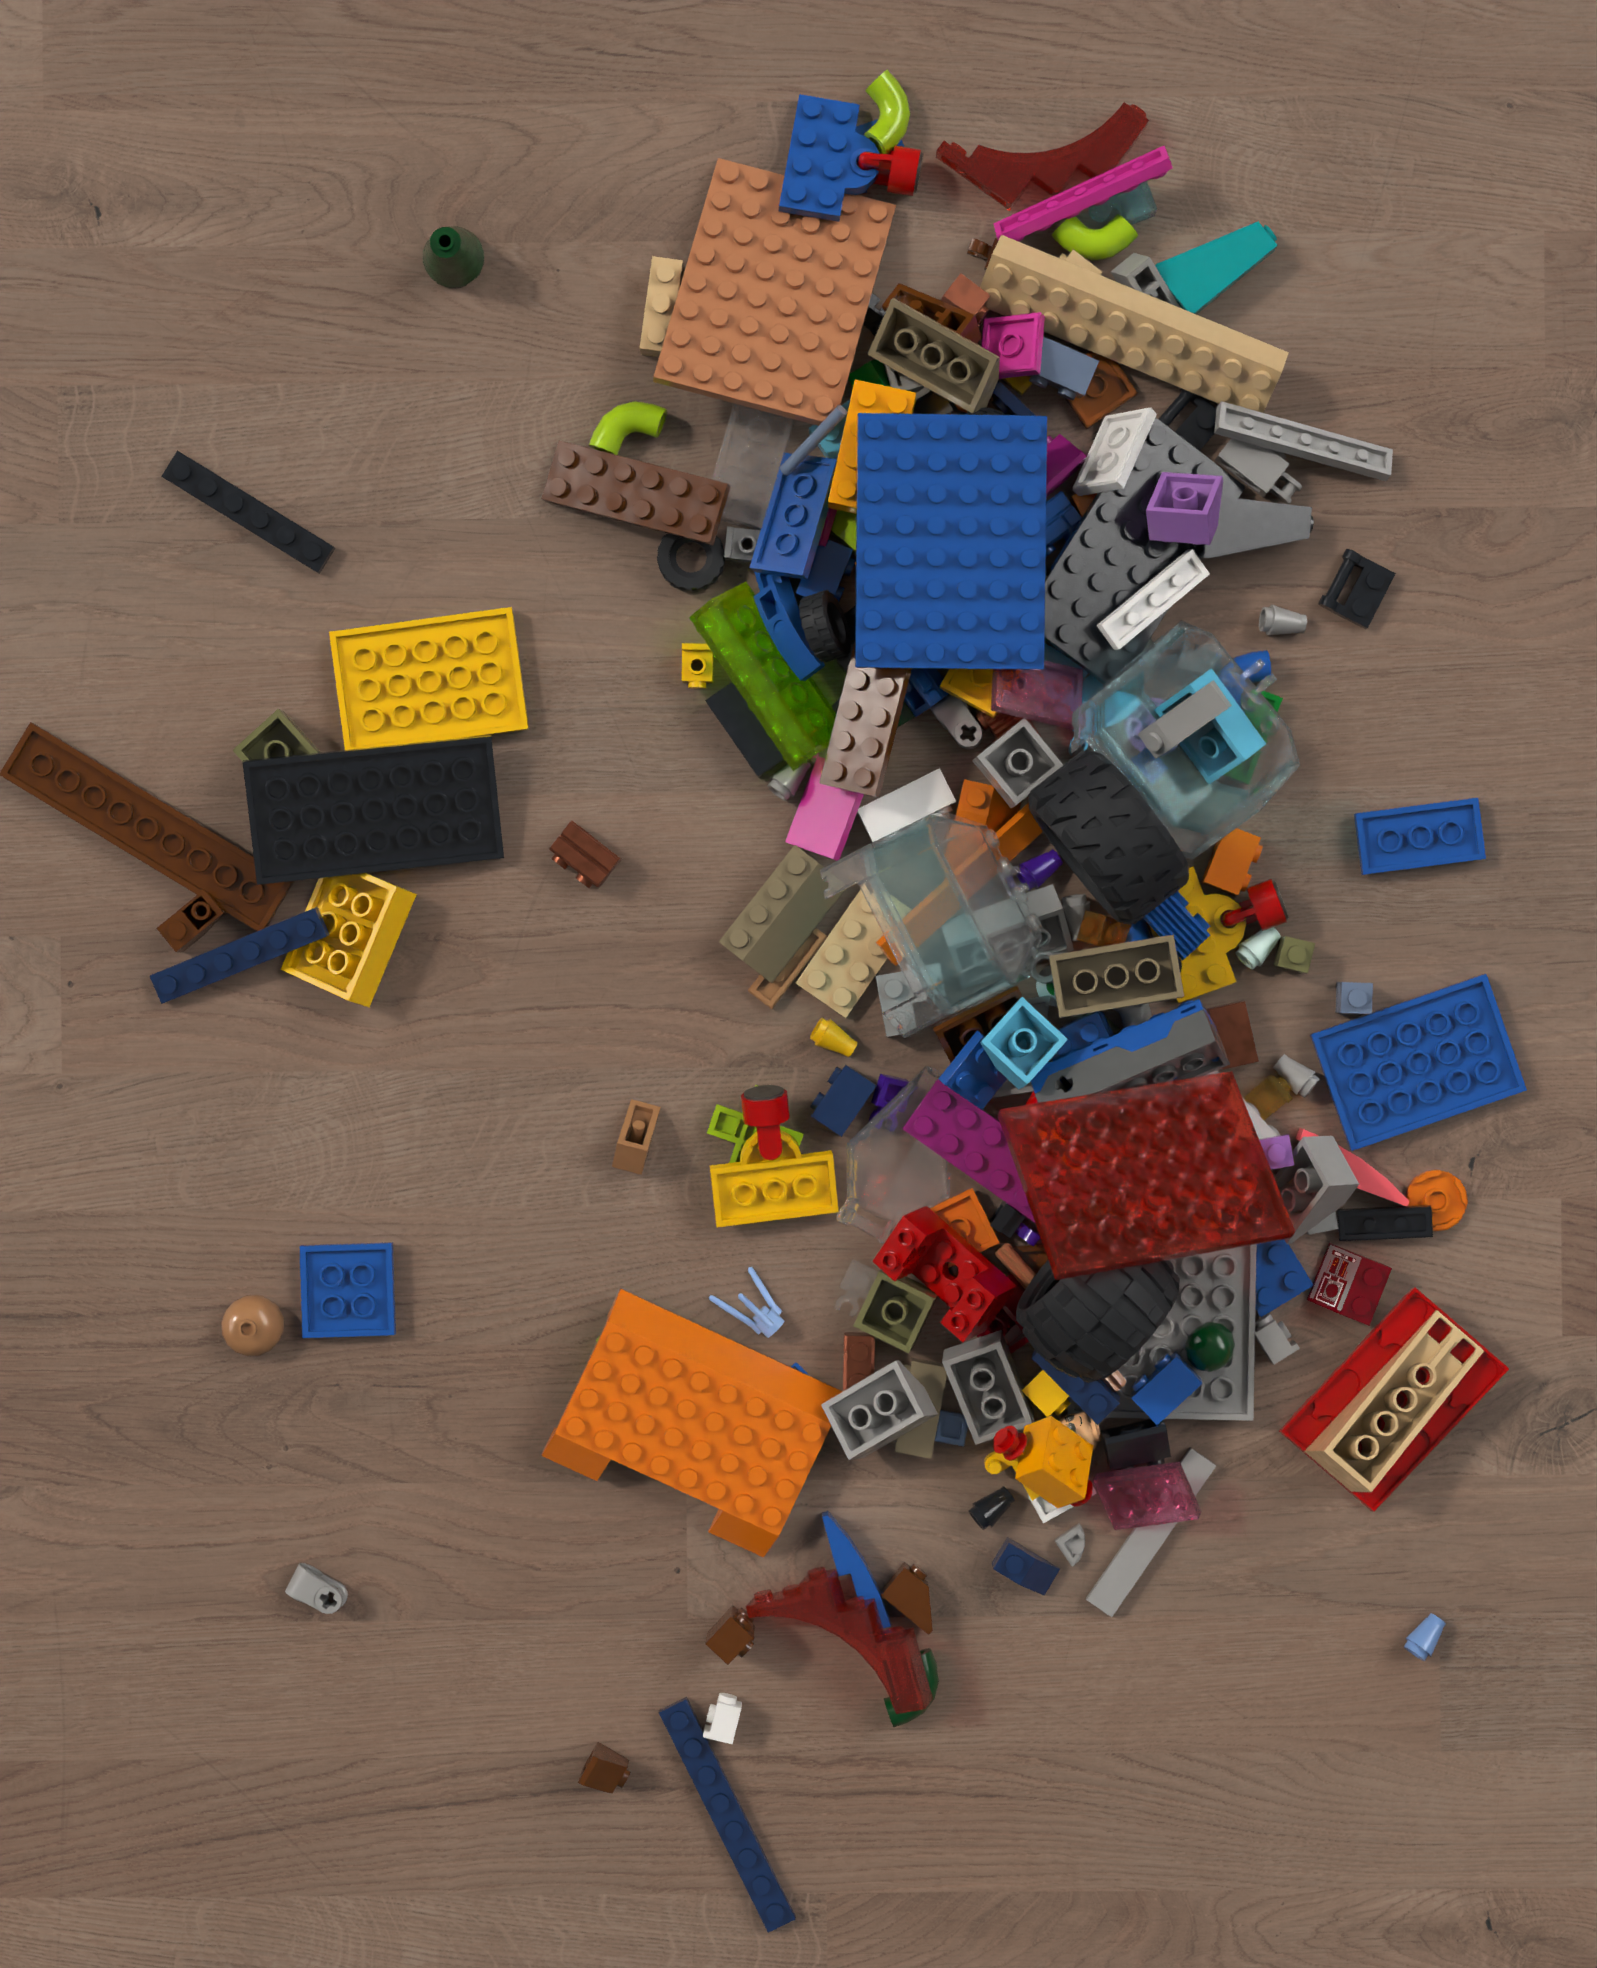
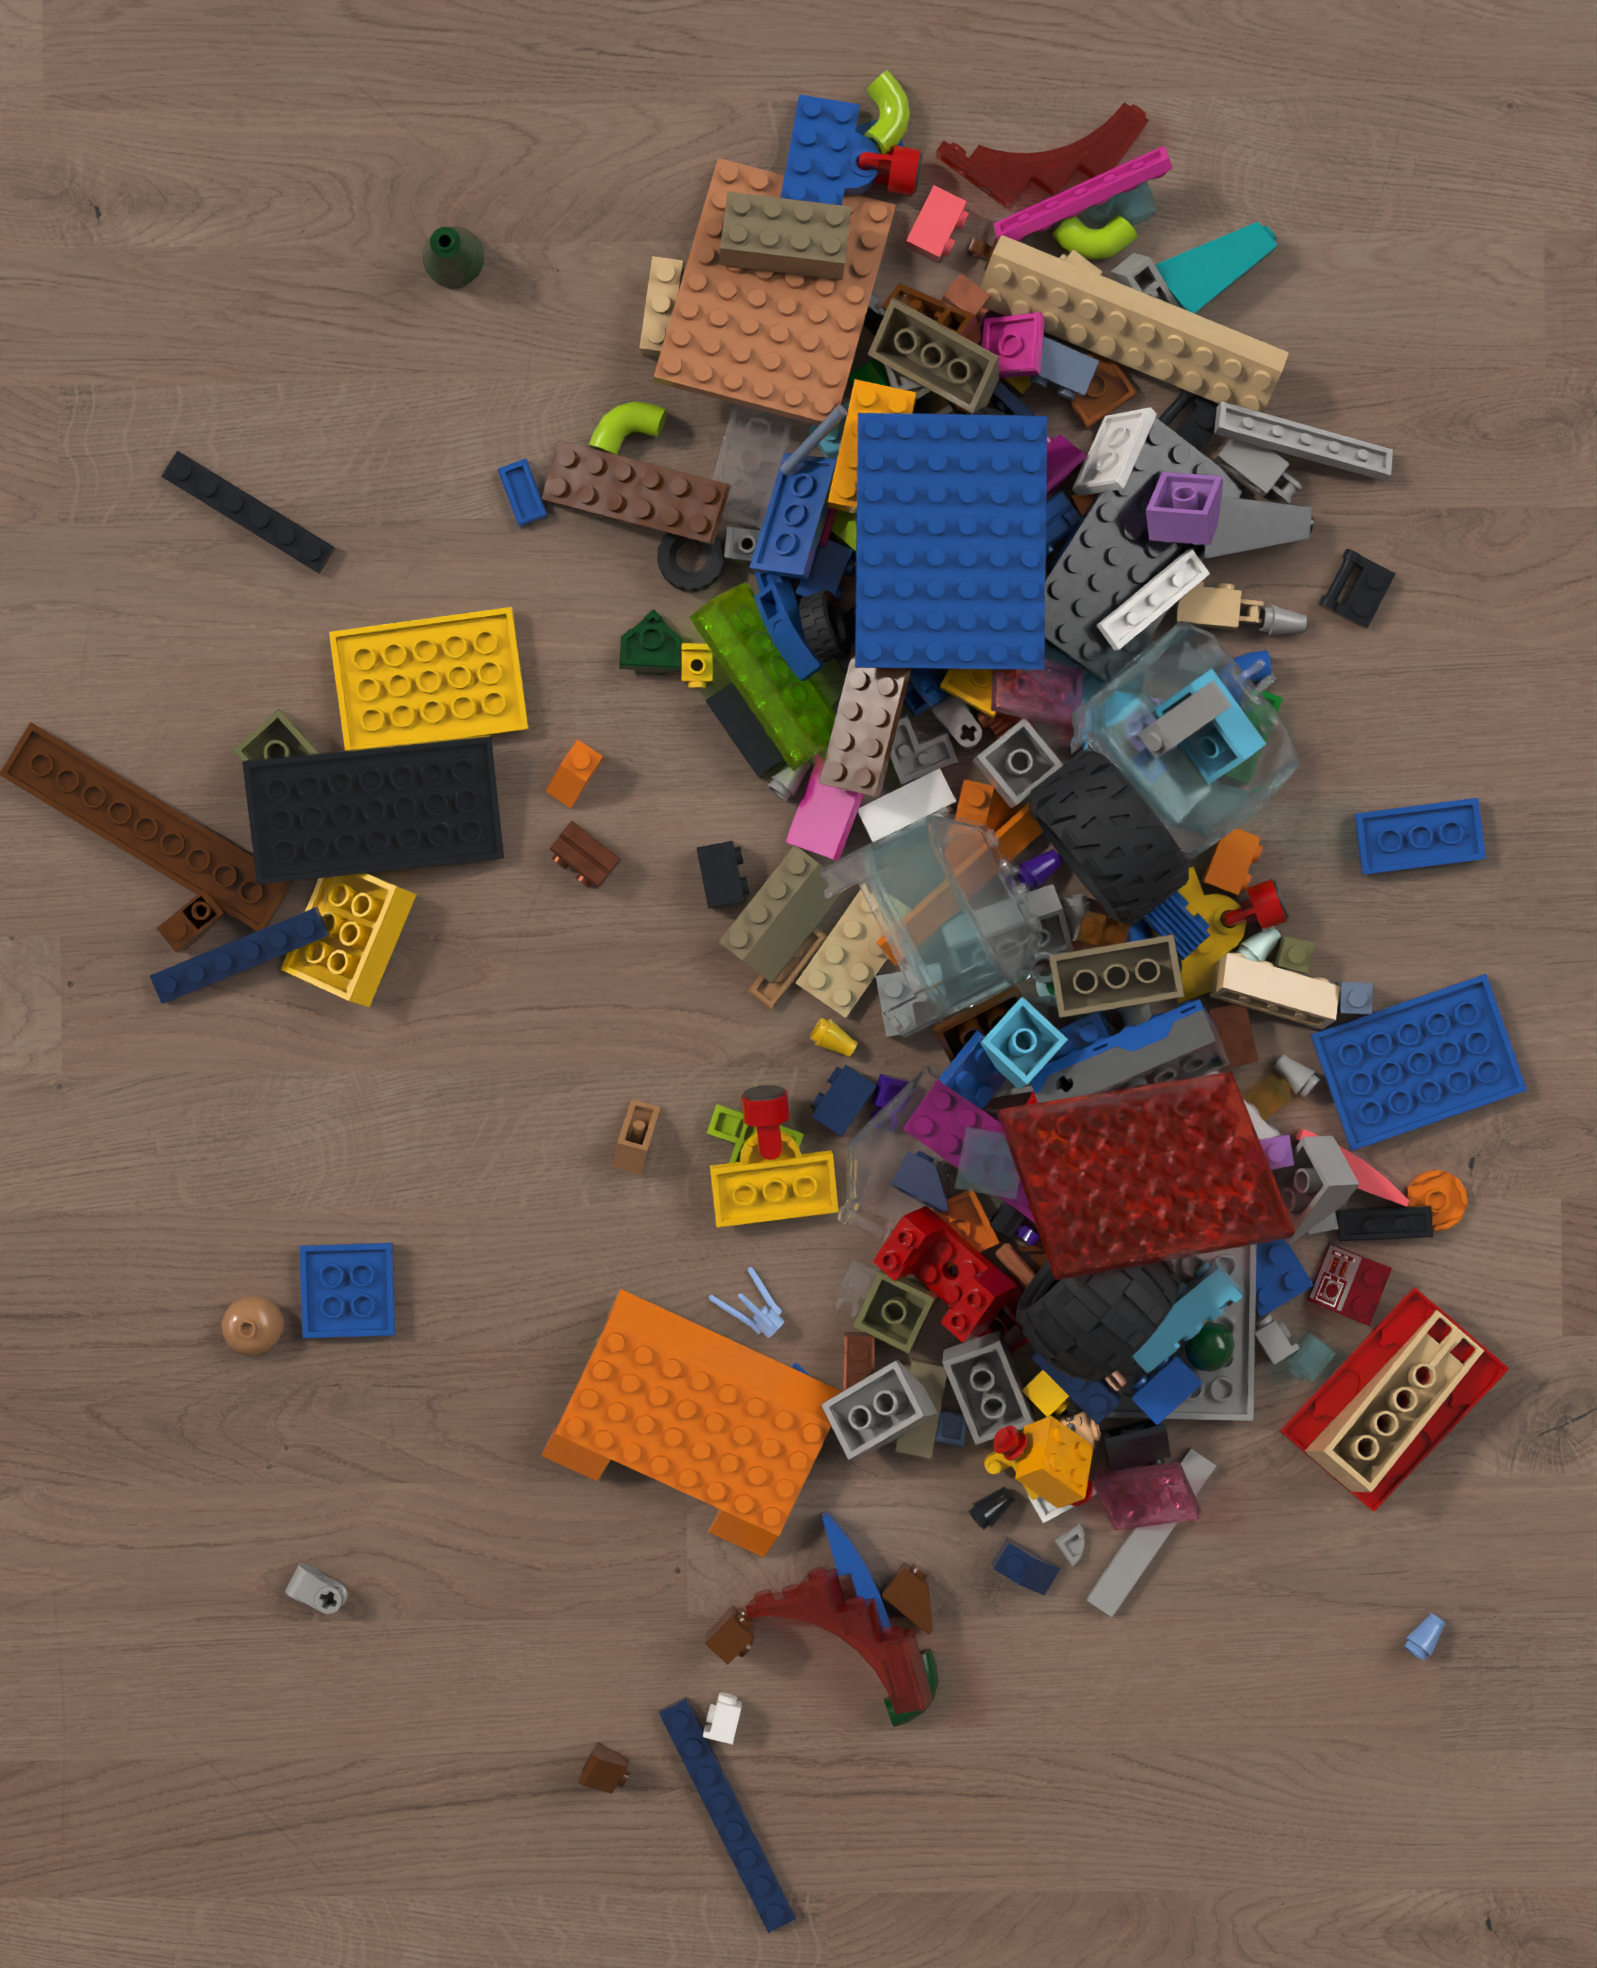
none -> blue tile [498,458,548,528]
none -> orange slope [546,739,606,809]
none -> dark green plate [619,609,683,675]
none -> black brick [696,840,750,909]
none -> dark tan brick [719,191,851,280]
none -> light grey plate [890,715,958,784]
none -> dark blue slope [891,1151,951,1217]
none -> coral brick [906,185,969,263]
none -> clear light blue plate [955,1126,1028,1199]
none -> medium azure wedge [1132,1260,1243,1374]
none -> tan brick [1174,581,1264,631]
none -> tan brick [1210,953,1340,1029]
none -> clear light blue brick [1285,1331,1336,1382]

